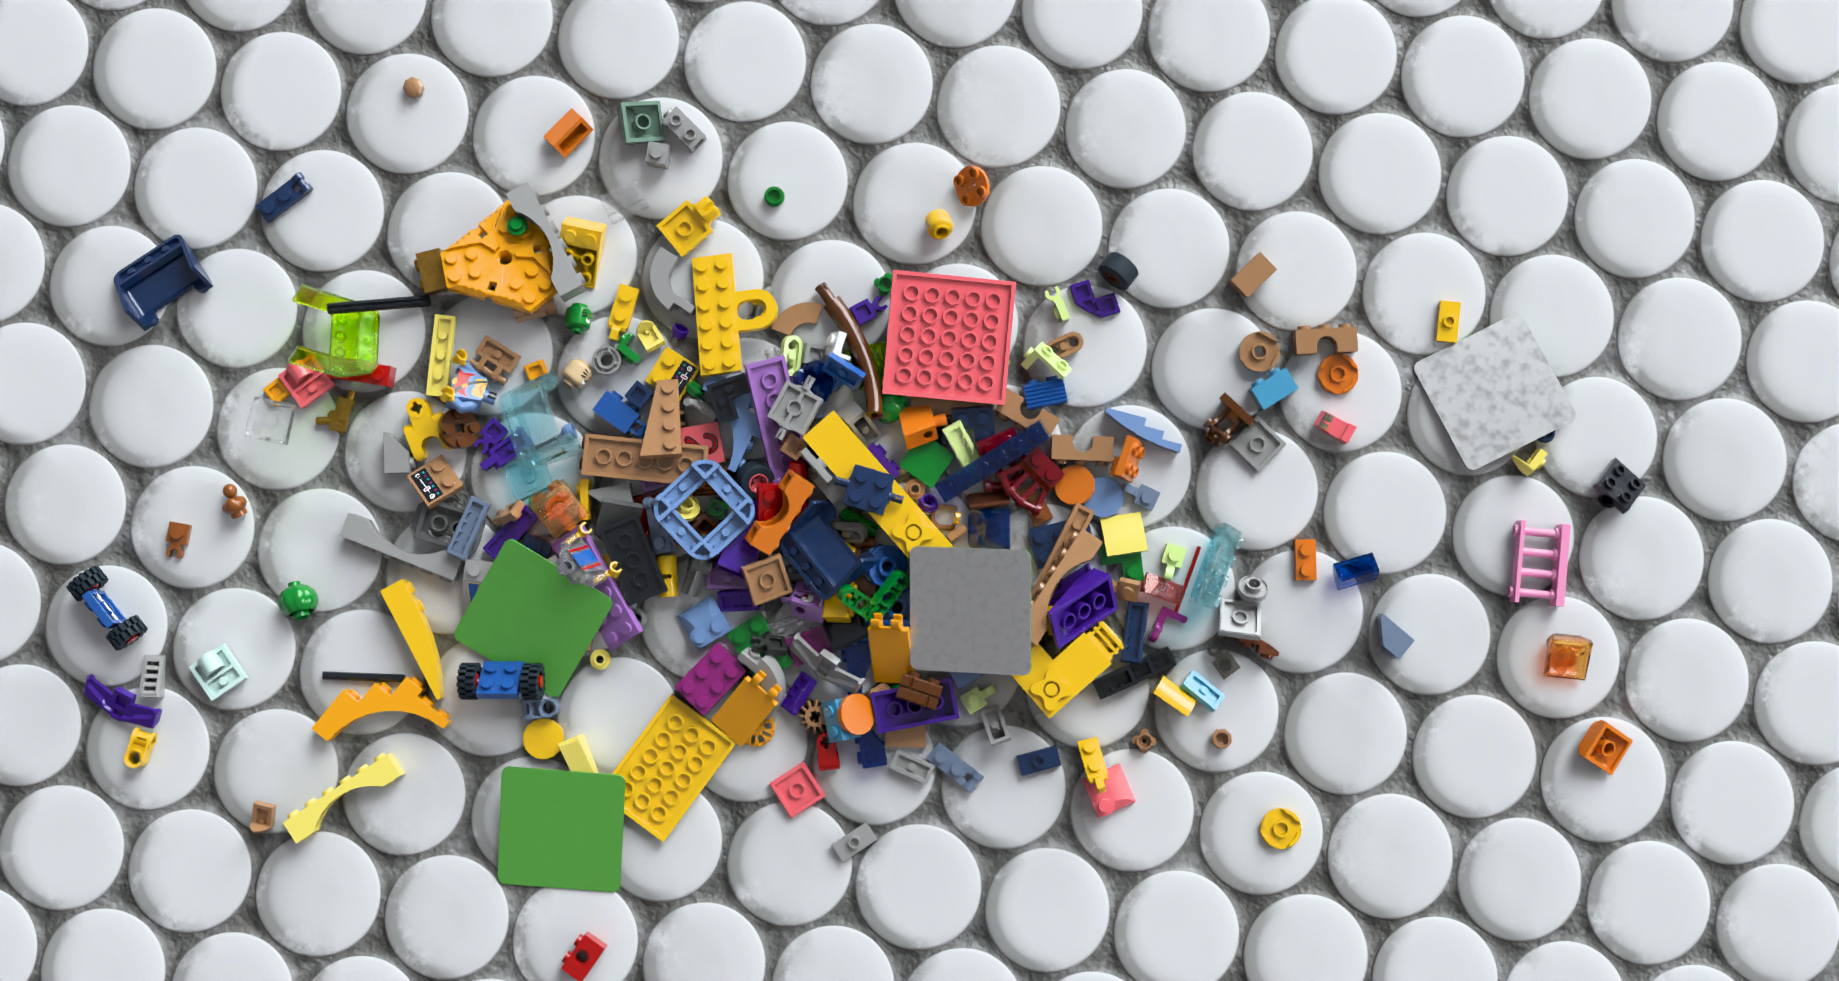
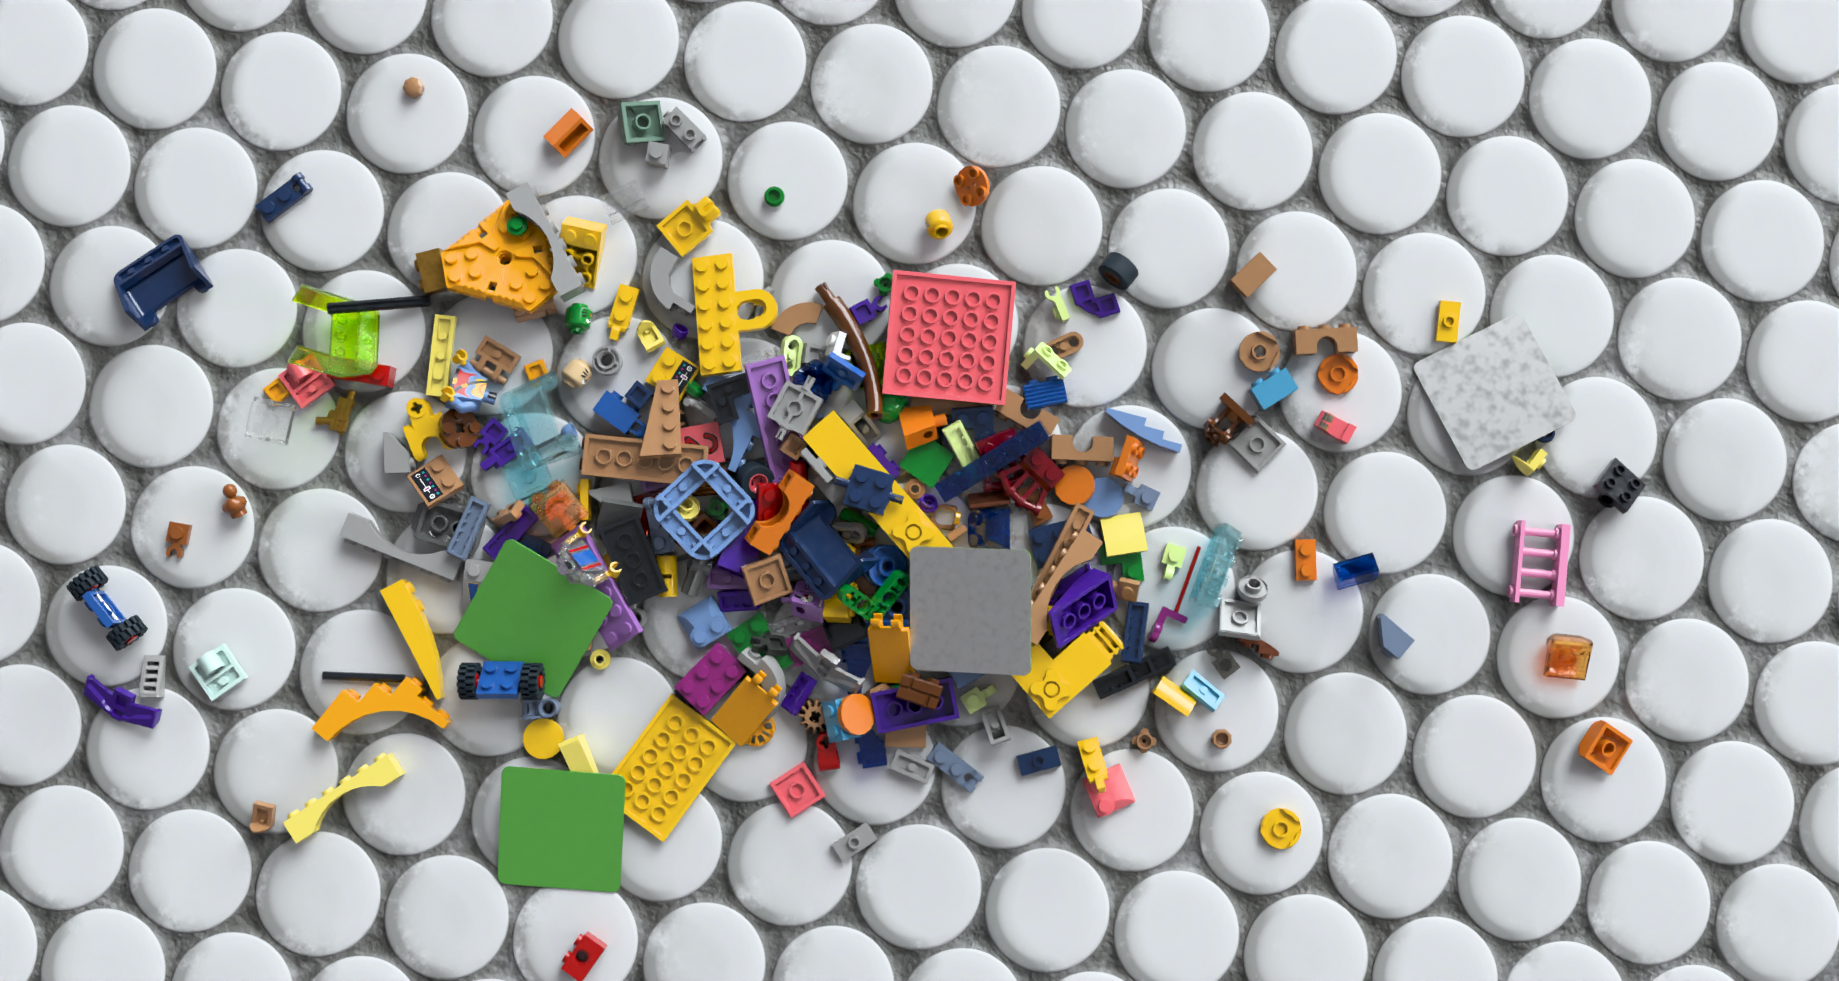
yellow piece [124,727,158,768] -> none
green plant [278,581,318,620] -> none
green bracket [617,332,643,365] -> none
clear red slope [1139,572,1184,606] -> none

